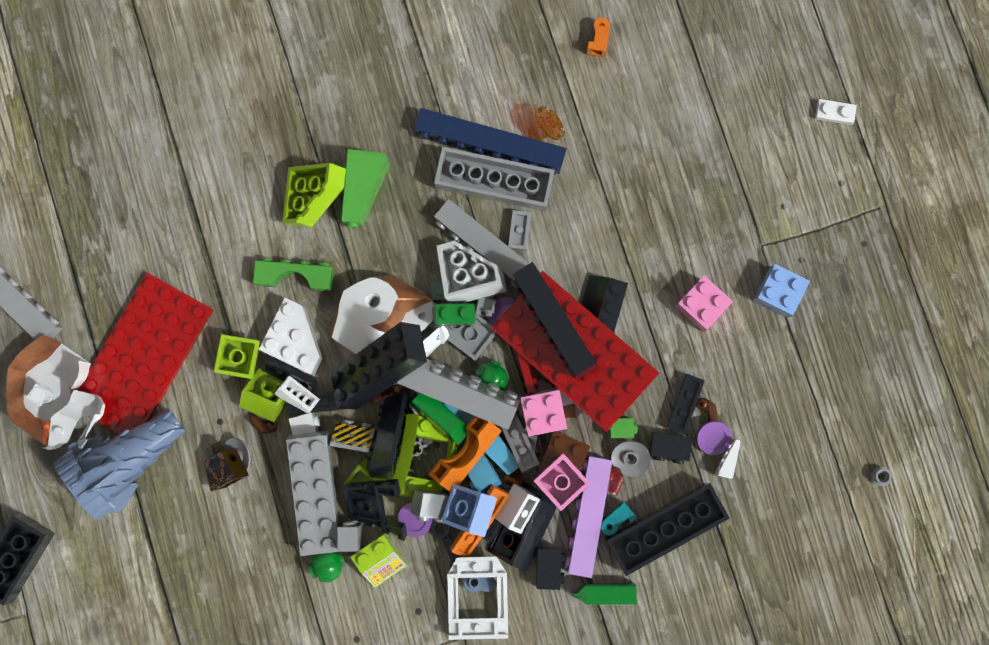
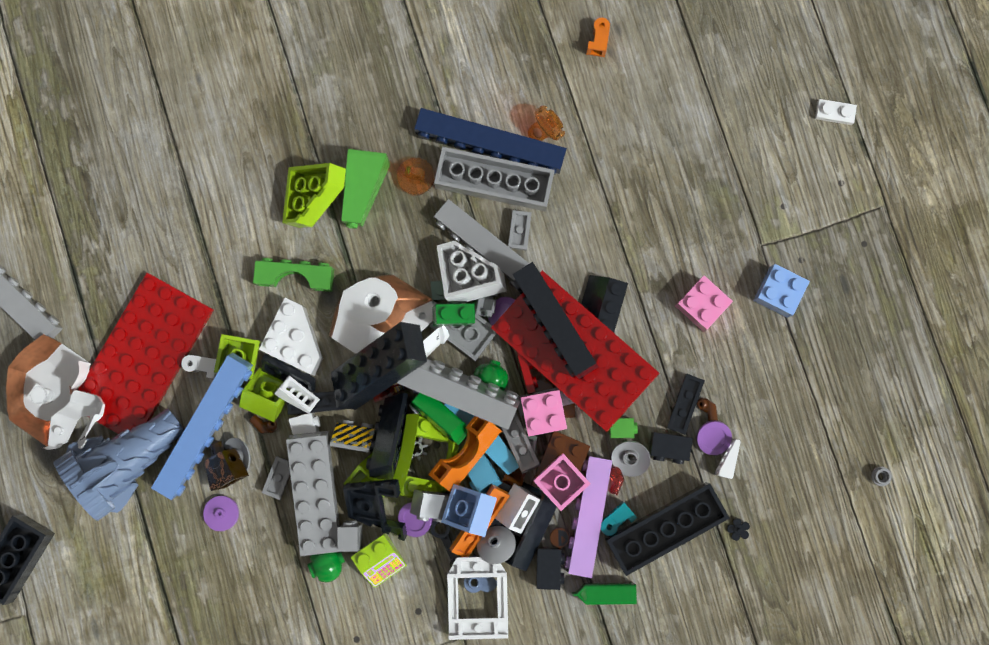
none -> medium blue brick [151,353,253,500]
none -> white leg [182,355,217,379]
none -> medium lavender piece [203,496,239,531]
none -> light grey plate [262,456,290,500]
none -> clear orange tile [397,158,435,196]
none -> light grey dish [477,526,516,564]
none -> reddish brown tile [550,528,570,548]
none -> black plant [727,518,750,541]

